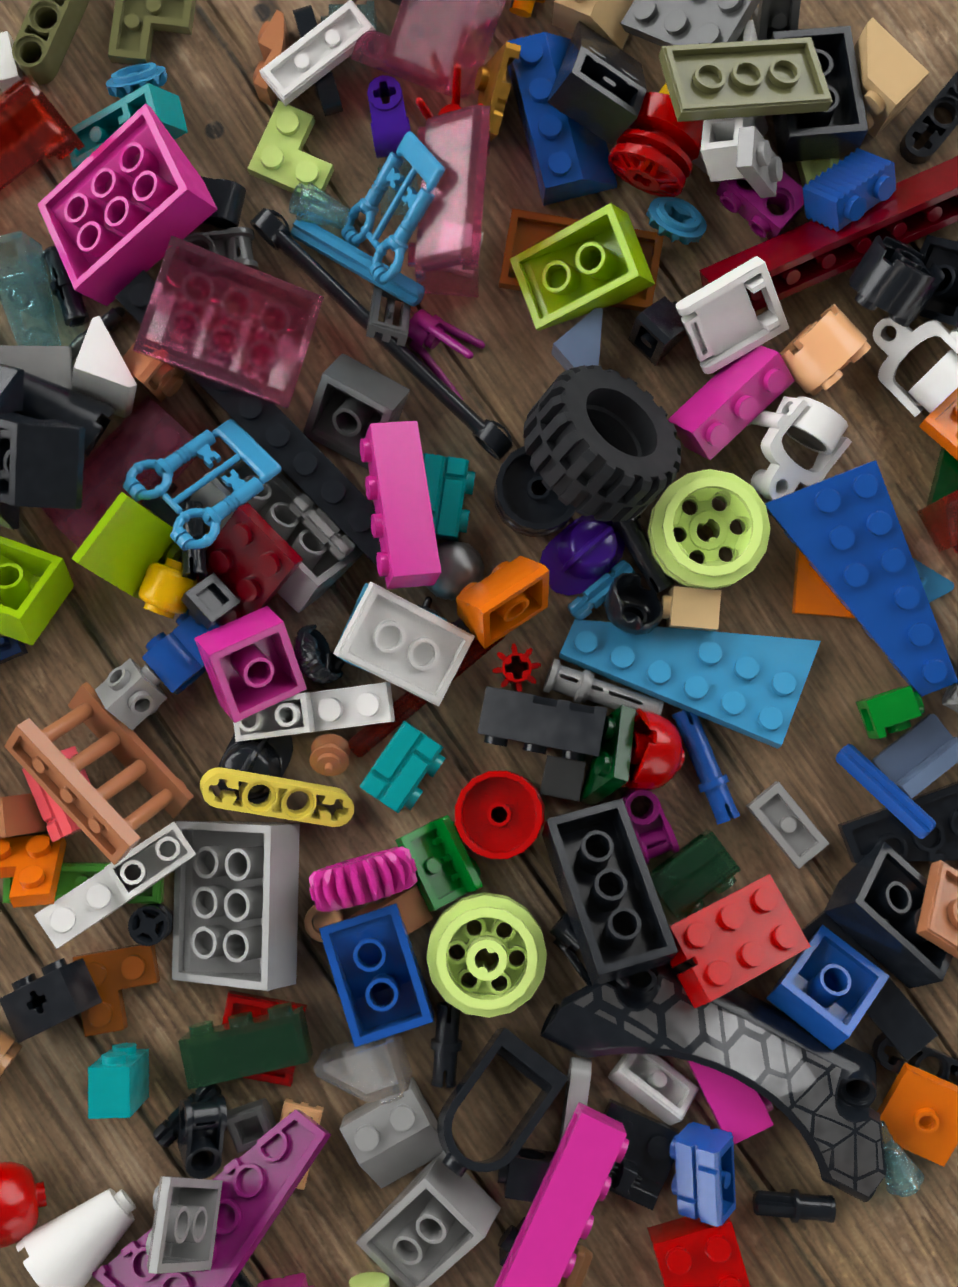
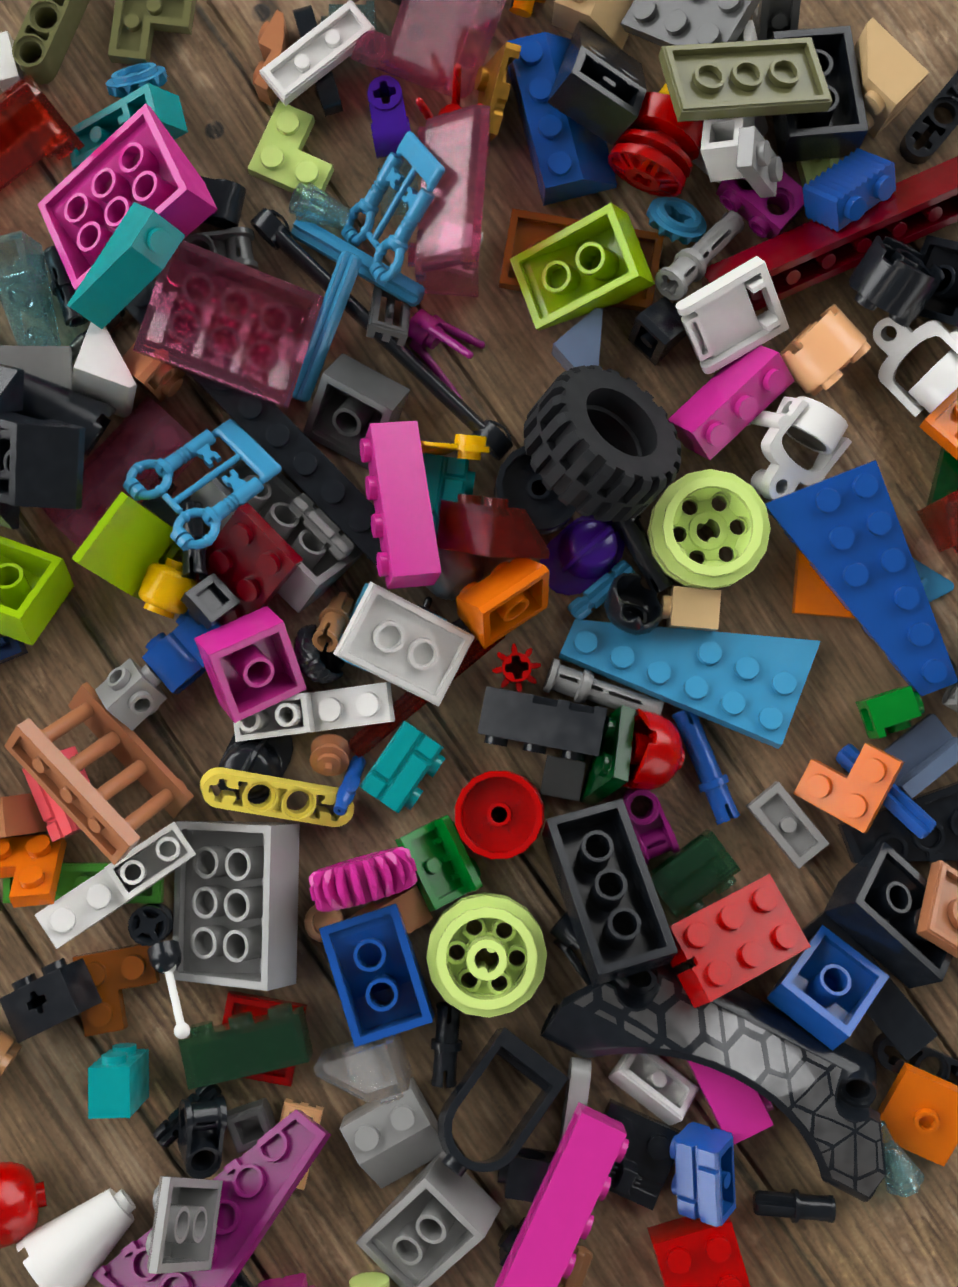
none -> teal slope [67,202,185,329]
none -> hinge [147,940,190,1039]
none -> dark azure axle [288,251,362,402]
none -> medium nougat axle [312,592,355,652]
none -> blue piece [333,754,366,816]
none -> yellow plate [420,434,490,460]
none -> clear red slope [437,494,550,559]
none -> light grey pin [655,211,744,301]
none -> orange plate [793,743,905,833]

